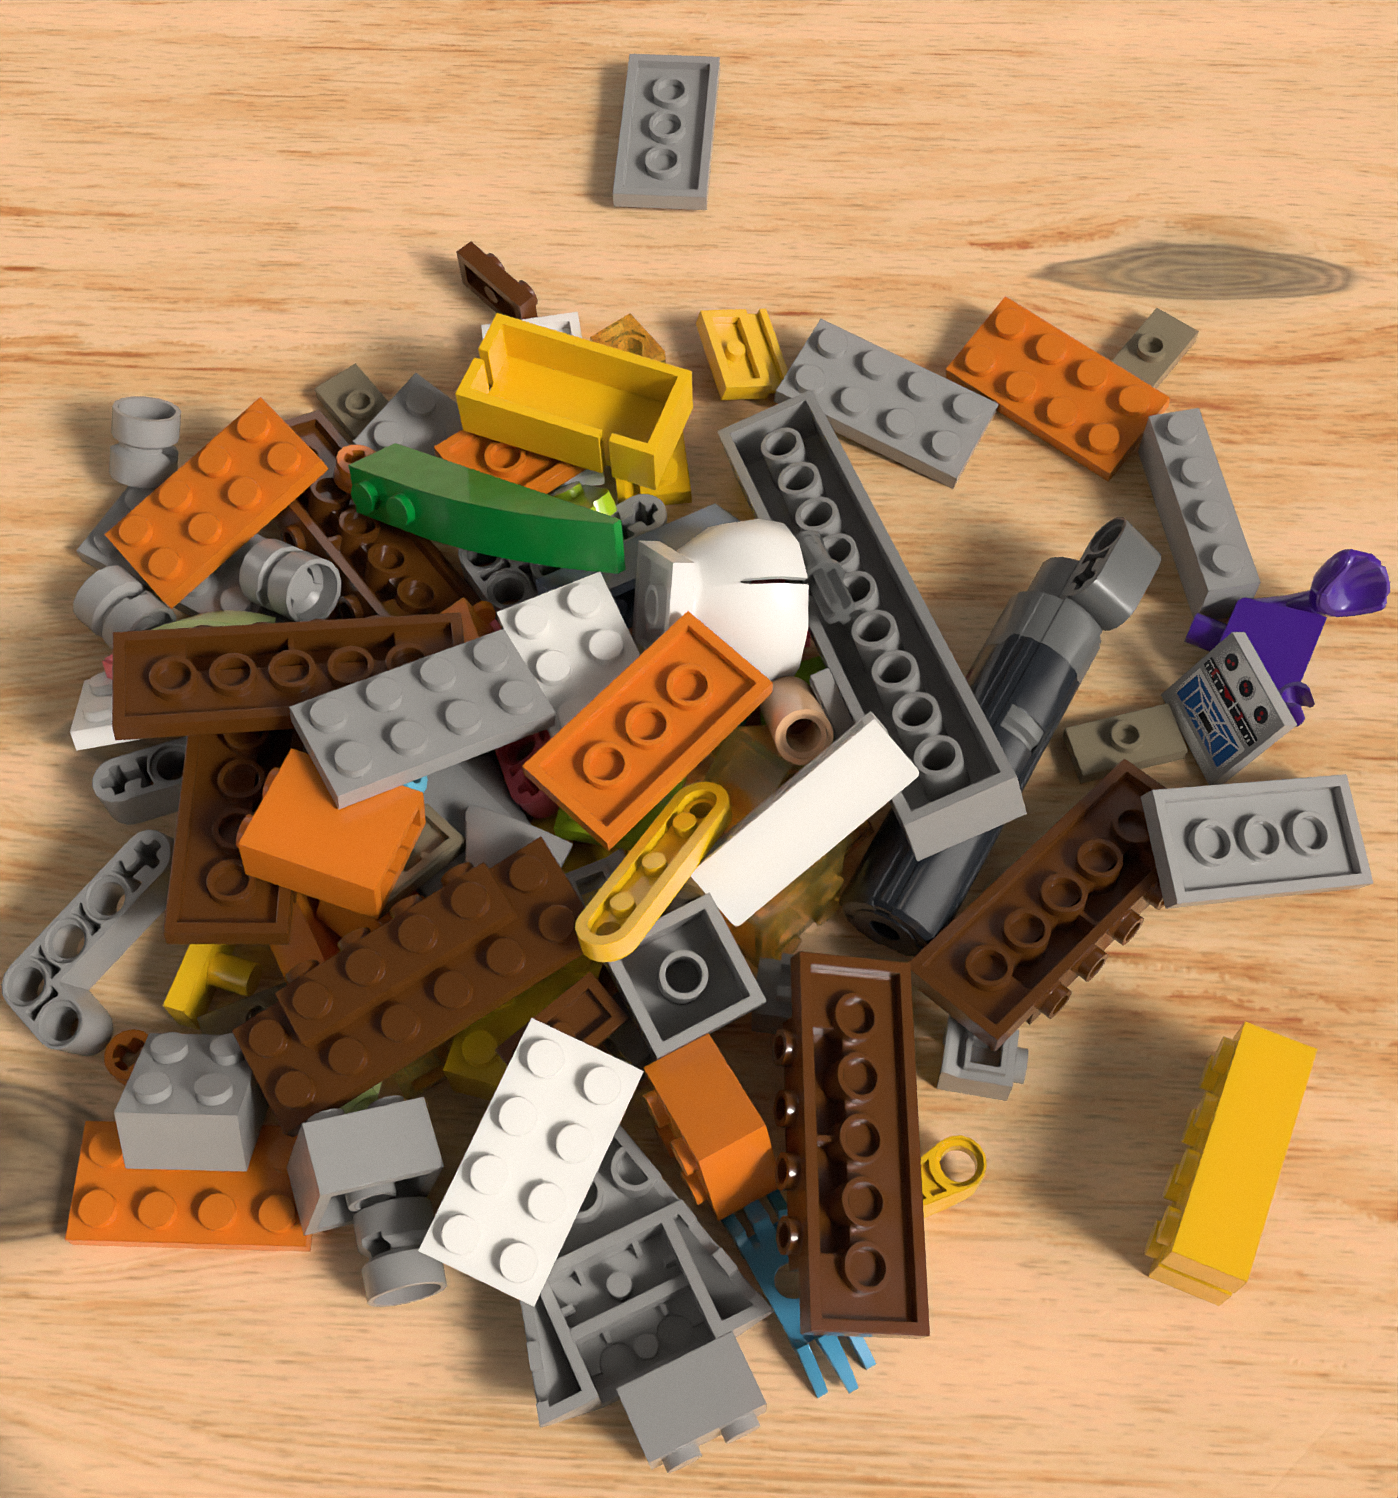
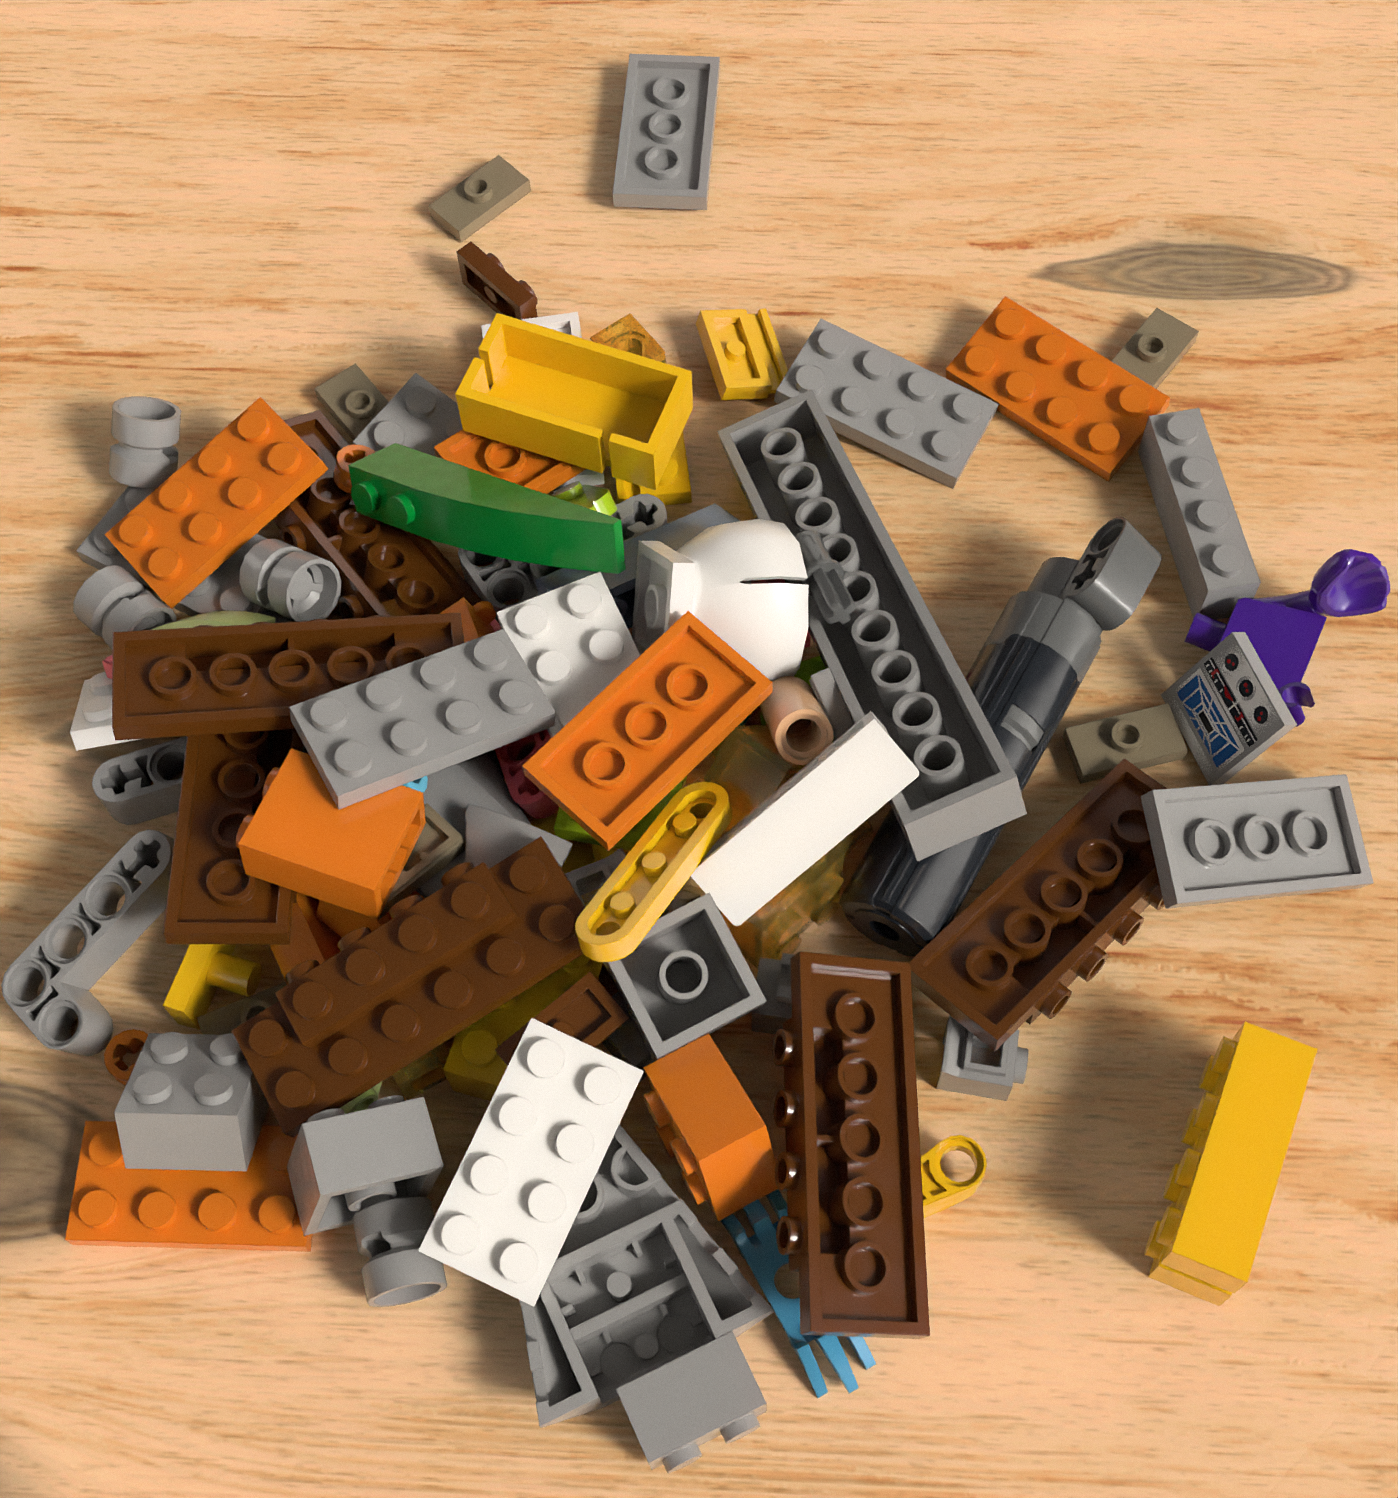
none -> dark tan plate [429,155,531,243]

